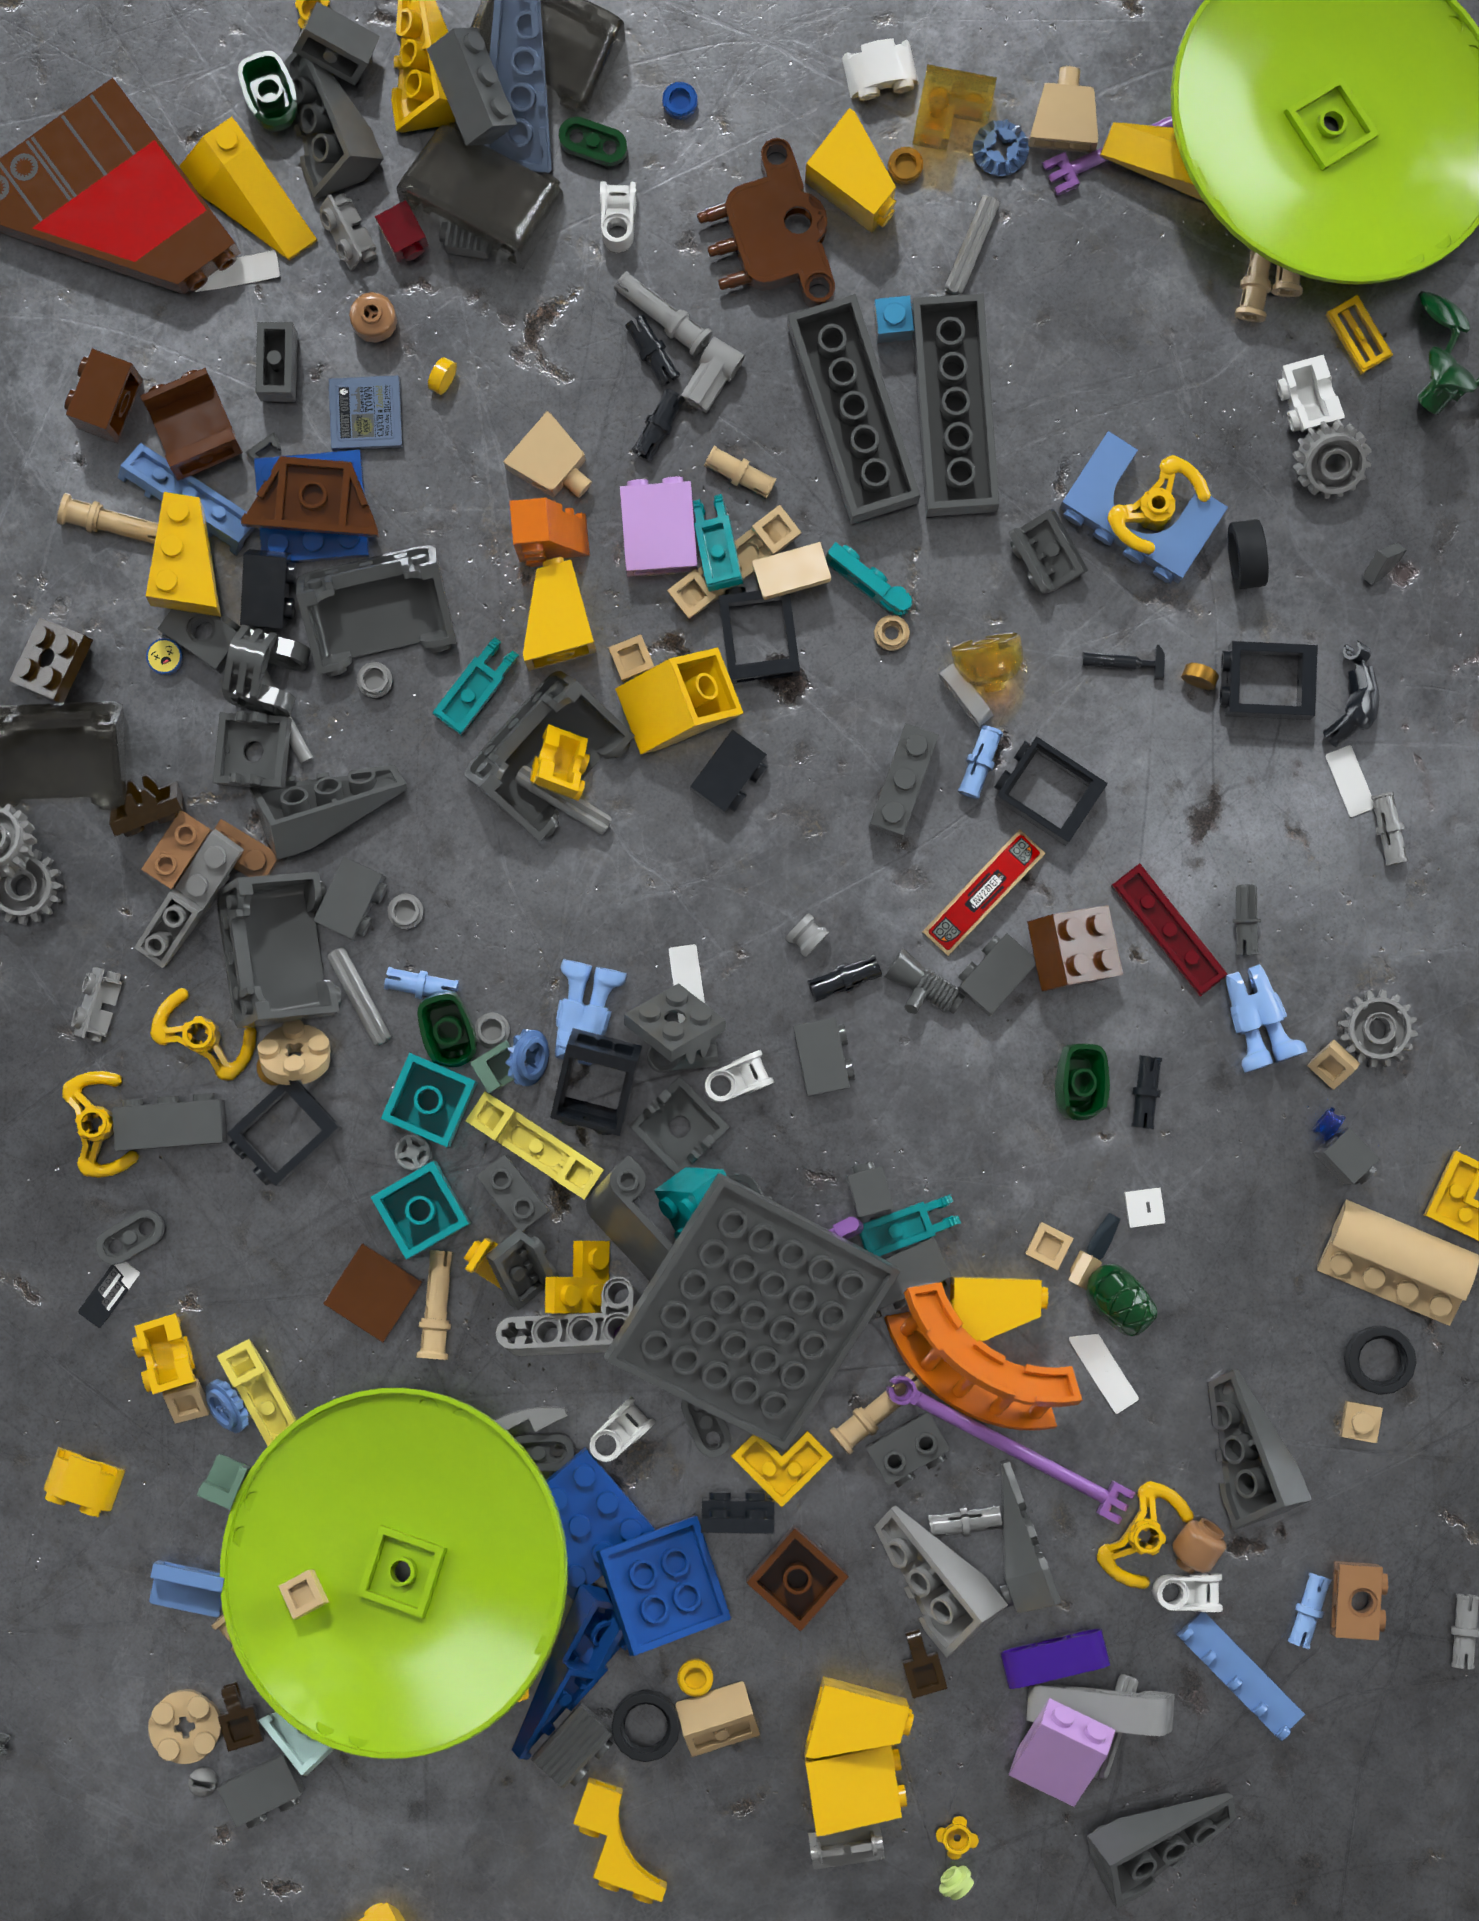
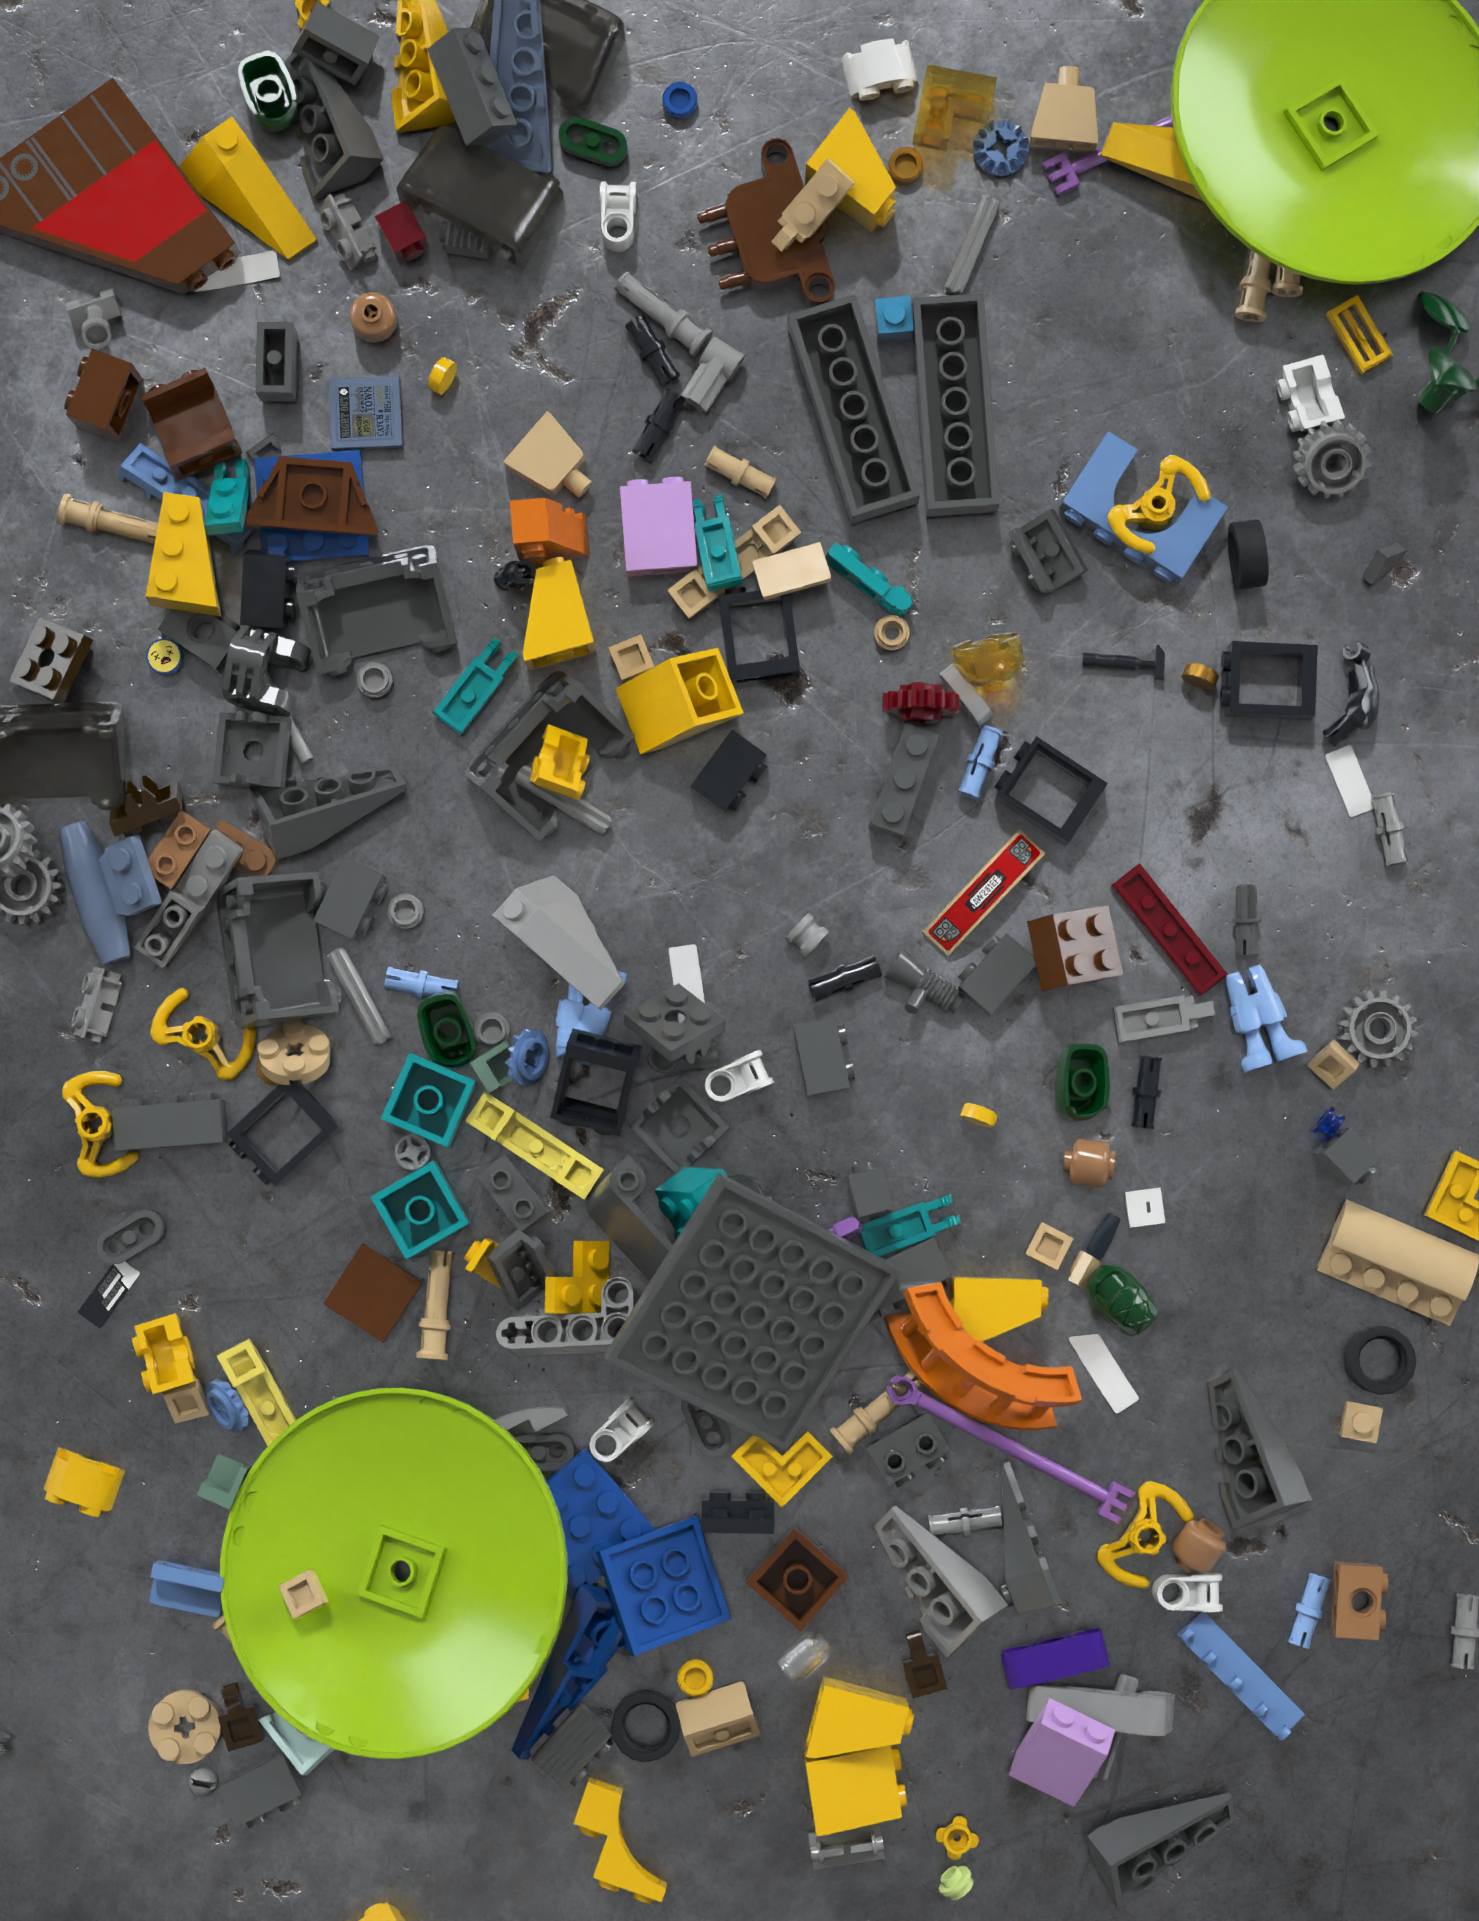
none -> sand blue plate [59,821,162,965]
none -> light grey bar [66,288,121,349]
none -> teal hinge [204,459,250,535]
none -> light grey wedge [492,875,625,1011]
none -> black pin [494,560,536,590]
none -> tan hinge [771,159,856,252]
none -> clear brick [777,1630,832,1683]
none -> dark red gear [882,682,959,724]
none -> yellow tile [960,1103,998,1129]
none -> medium nougat head [1063,1139,1116,1187]
none -> light grey hinge [1113,995,1215,1043]

